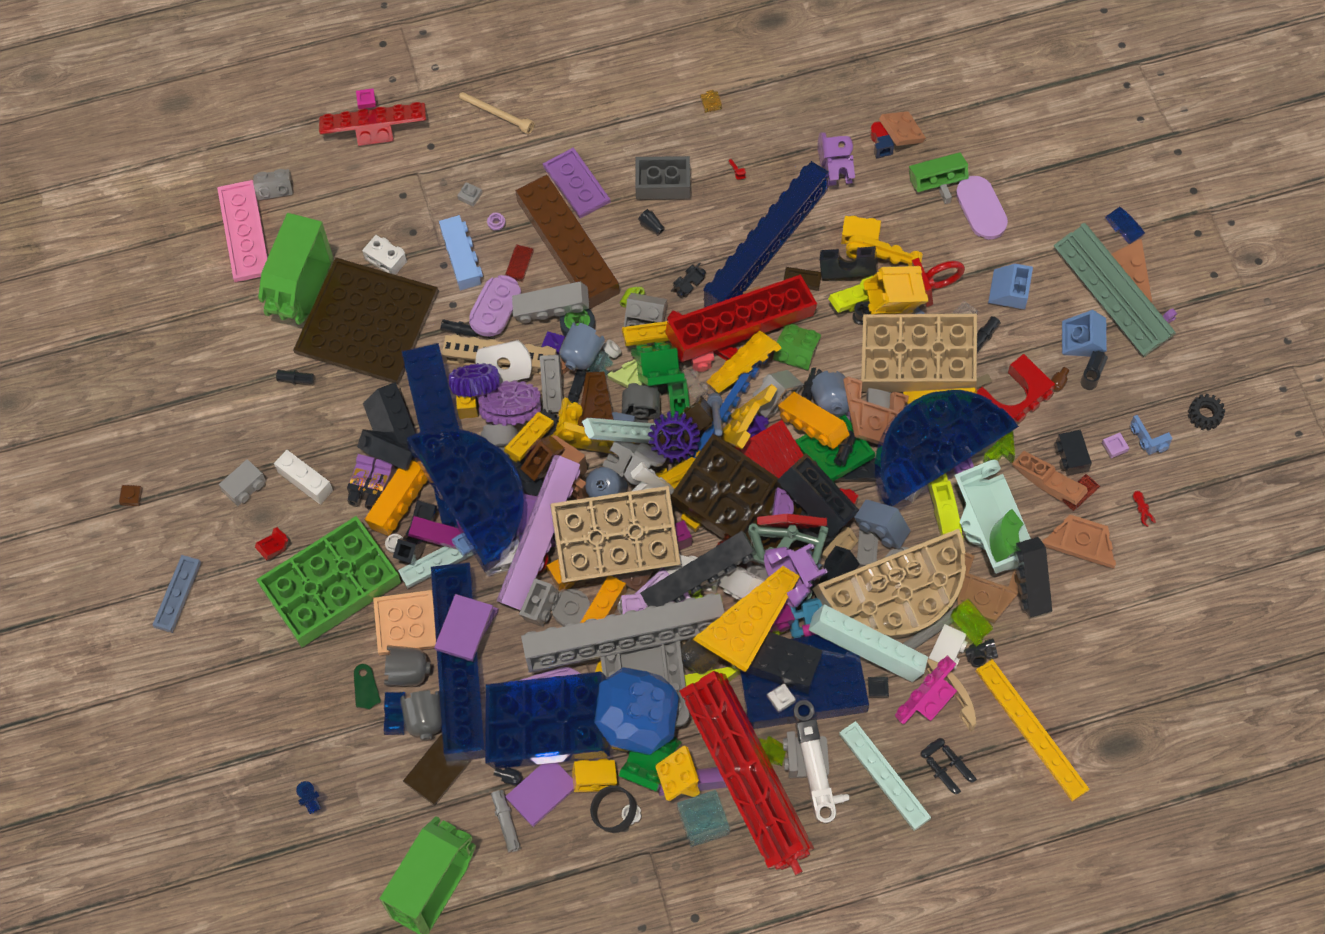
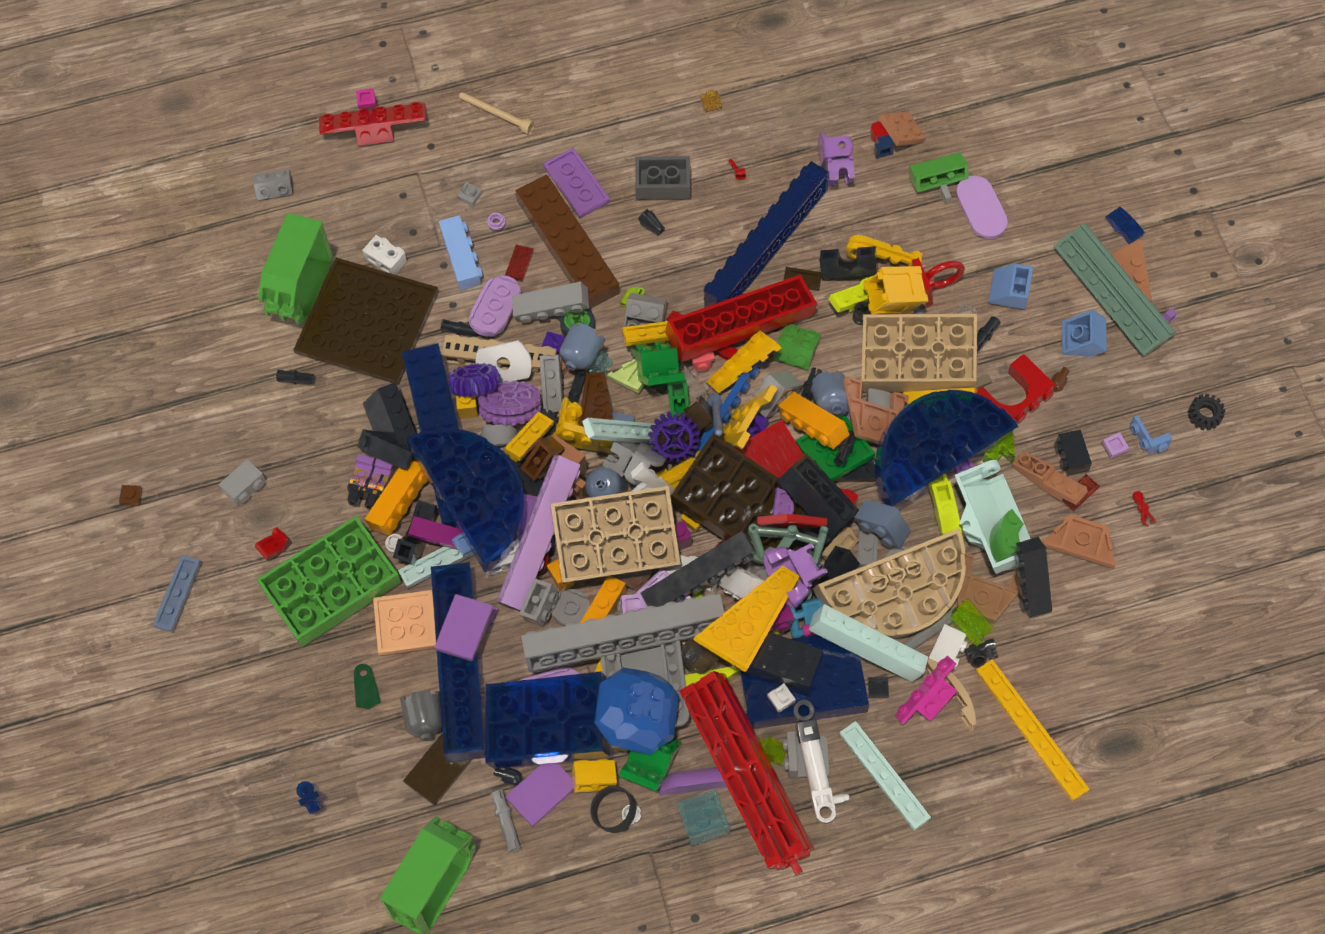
bright pink plate [217,180,268,282] -> none
white brick [274,450,333,505] -> none
clear blue slope [383,692,406,735] -> none
dark grey cylinder [384,645,430,686] -> none
white tile [602,340,622,359] -> none
dark grey brick [622,383,660,423] -> none
yellow bracket [656,746,700,801] -> none
black hinge [670,263,706,298] -> none
yellow brick [841,216,881,245] -> none
black piece [920,738,977,794] -> none
black piece [1080,351,1108,390] -> none

